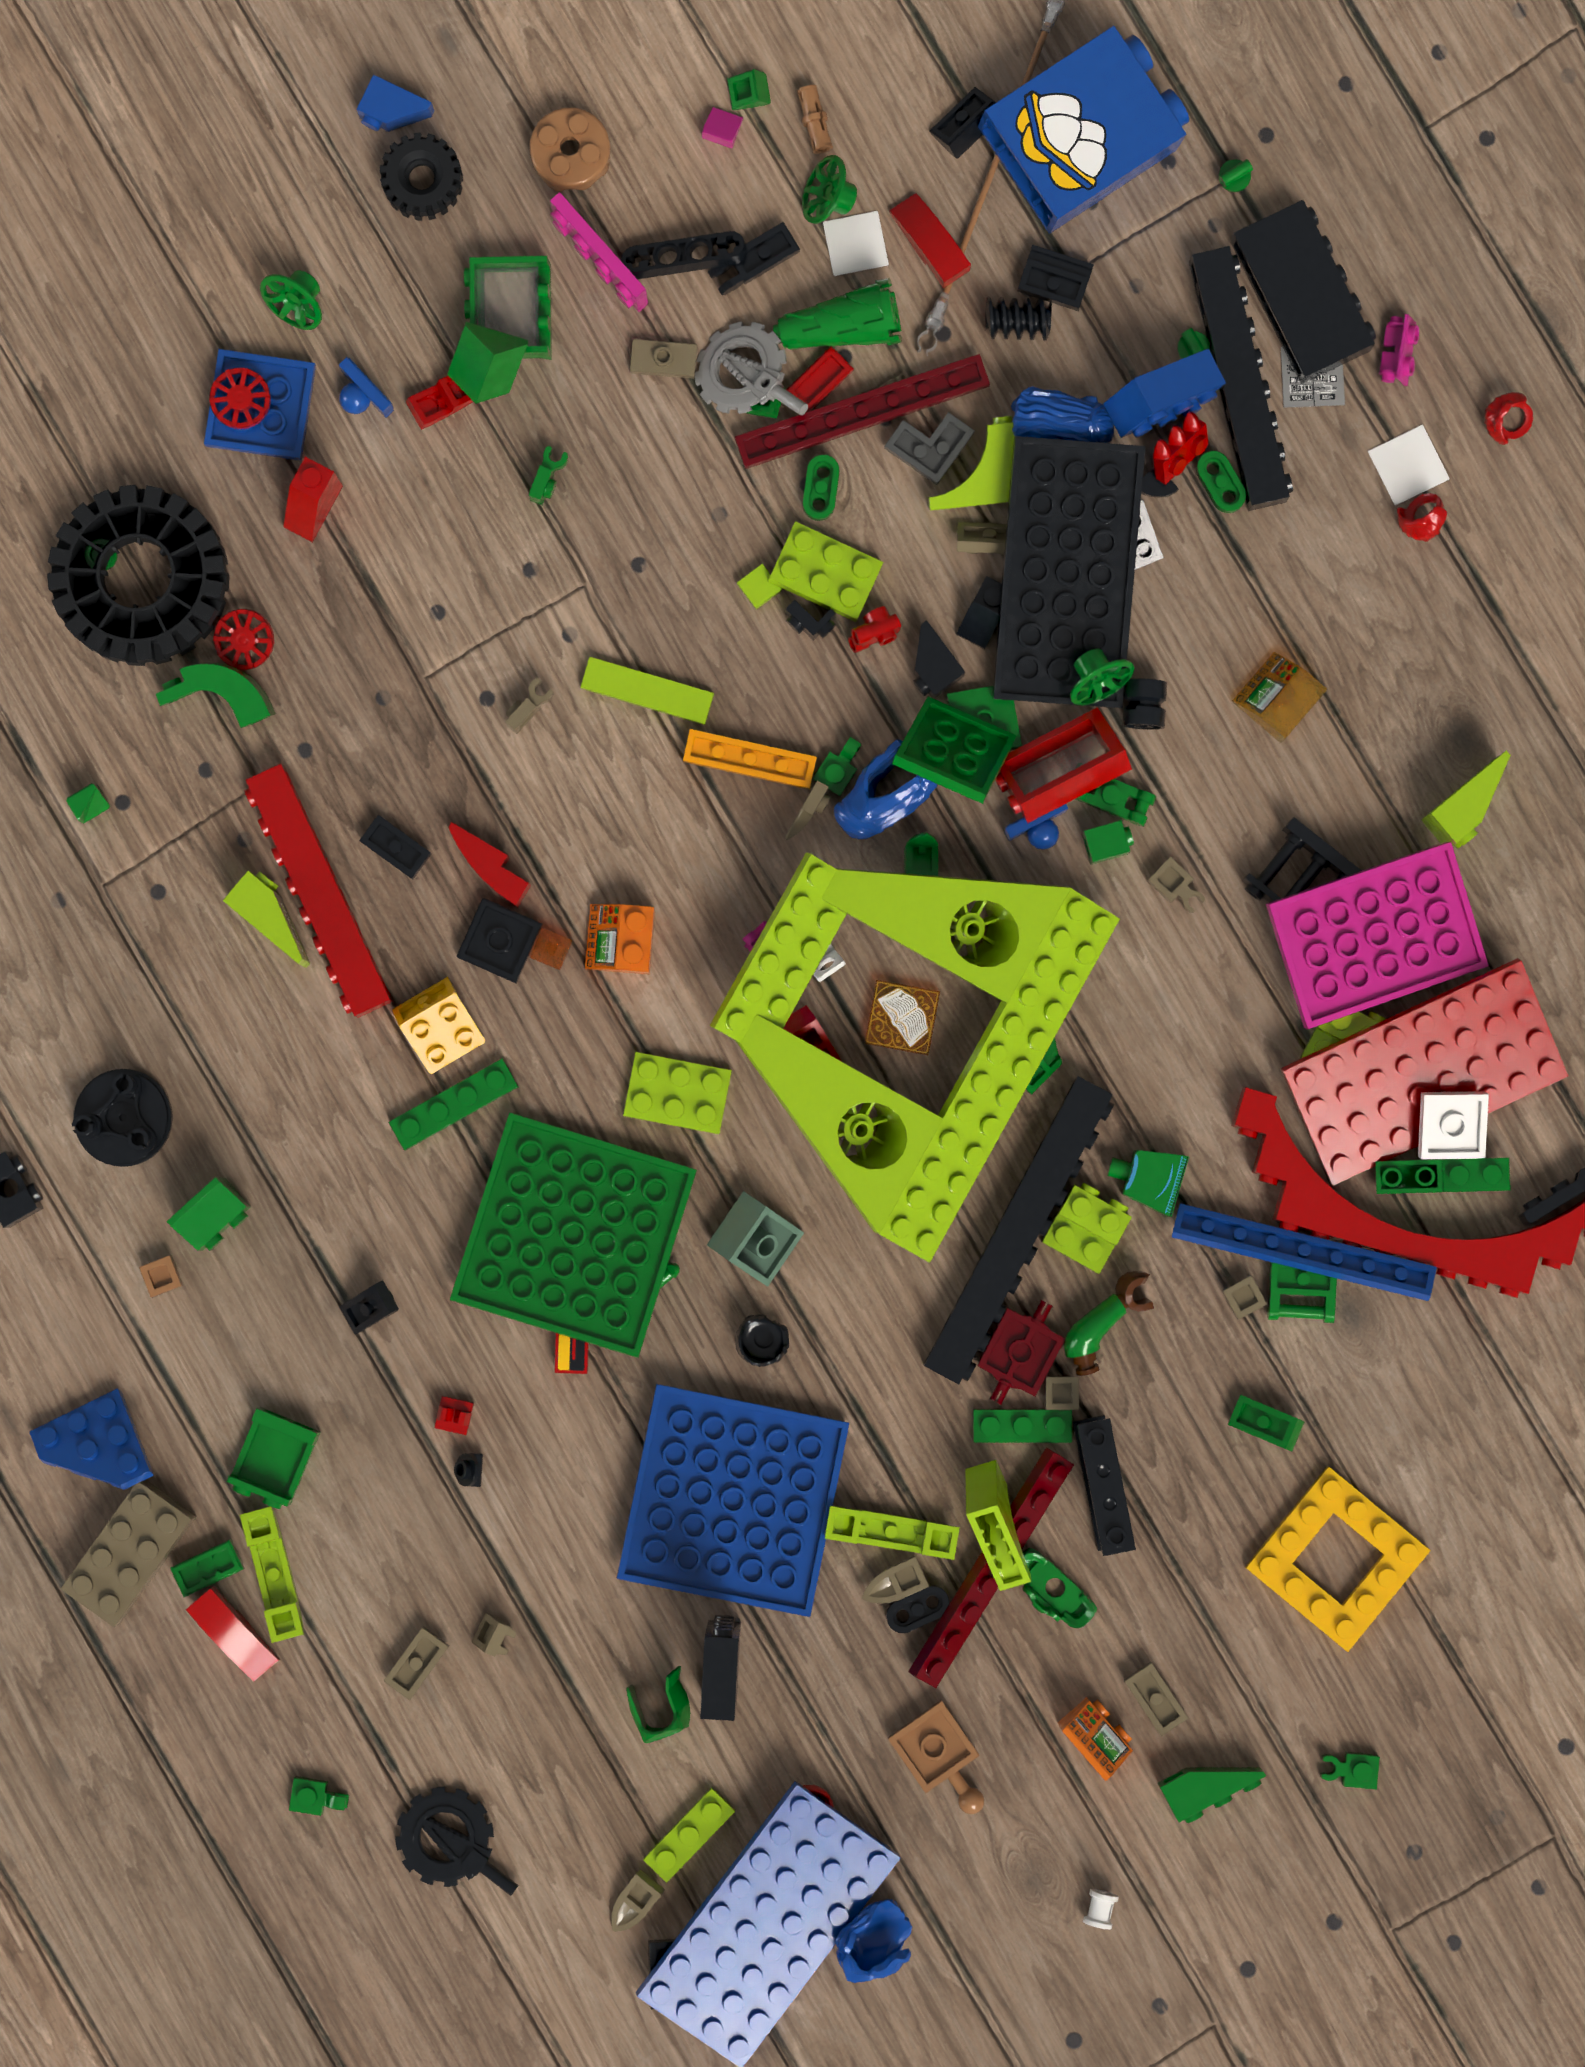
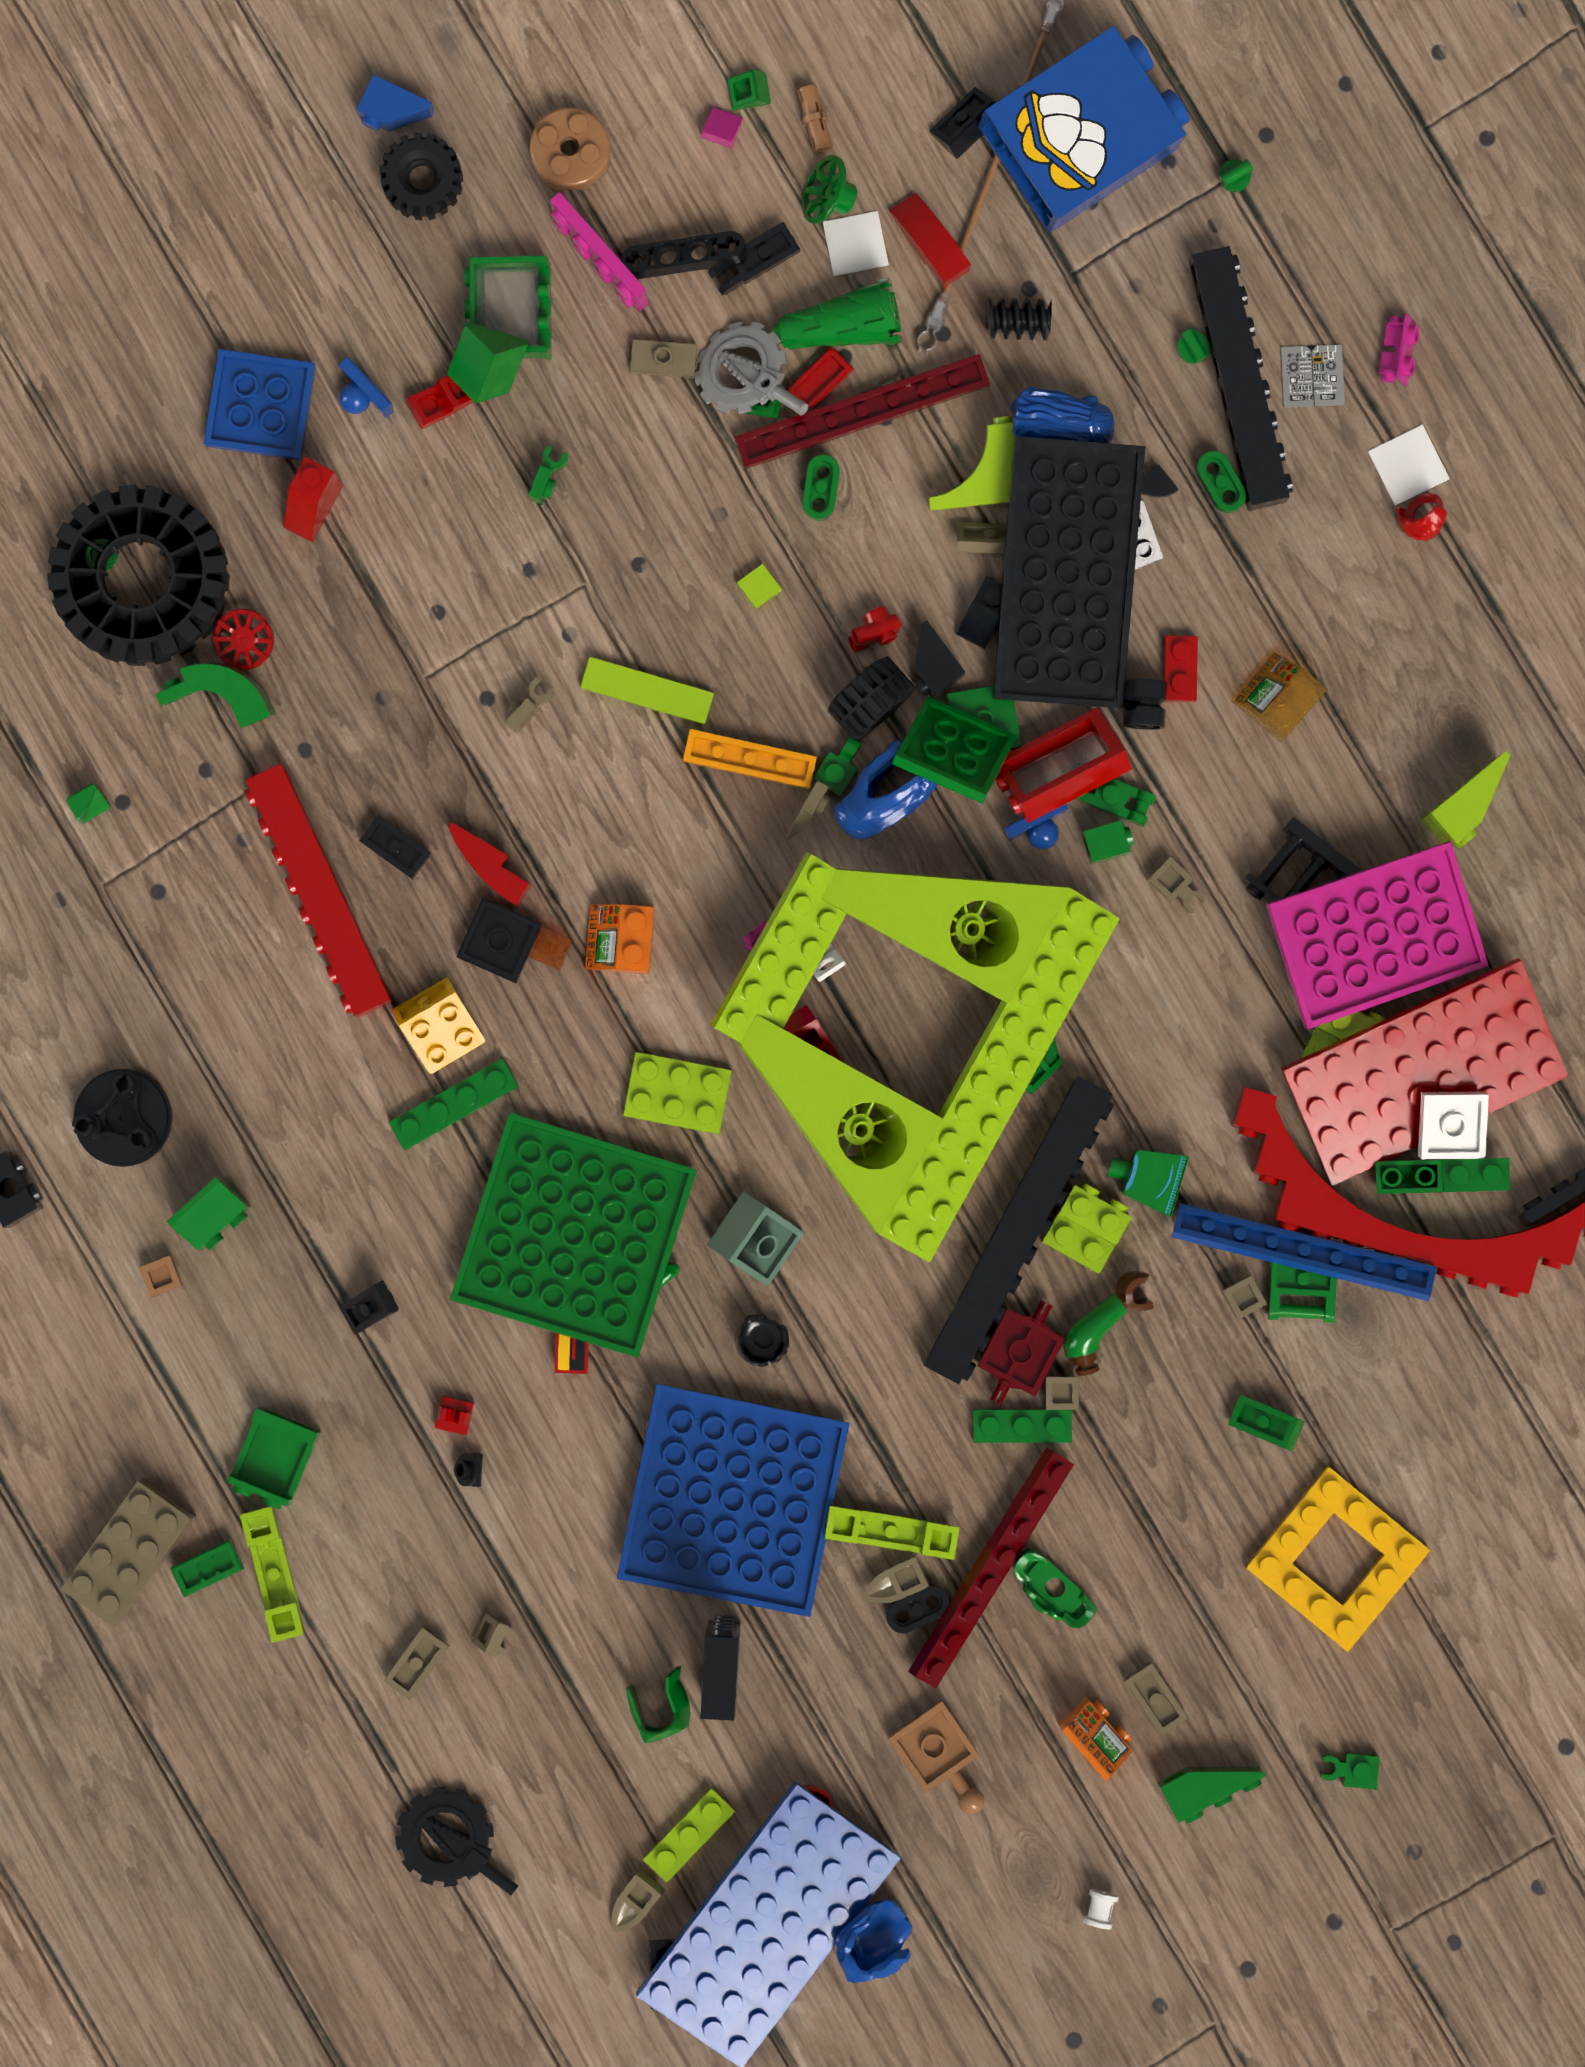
blue plate [29,1388,154,1490] -> none
slope [185,1586,280,1682] -> none
red wheel [209,368,271,429] -> none
lime slope [223,871,310,968] -> none
green wheel [260,270,322,330] -> none
green plate [289,1776,349,1816] -> none
lime plate [768,521,884,622] -> none
black bracket [785,600,836,641] -> none
tile [864,980,940,1056] -> none
dark grey plate [884,412,975,485] -> none
green plate [904,832,938,876] -> none
lime arch [965,1460,1031,1591] -> none
black plate [1017,244,1094,311] -> none
green wheel [1070,649,1135,706] -> none
black fence [1072,1415,1136,1556] -> none
blue brick [1103,348,1226,438] -> none
red plate [1153,411,1209,485] -> none
black brick [1230,200,1376,384] -> none
red piece [1484,392,1533,445] -> none
none -> black tyre [828,656,915,740]
none -> red plate [1163,635,1198,702]

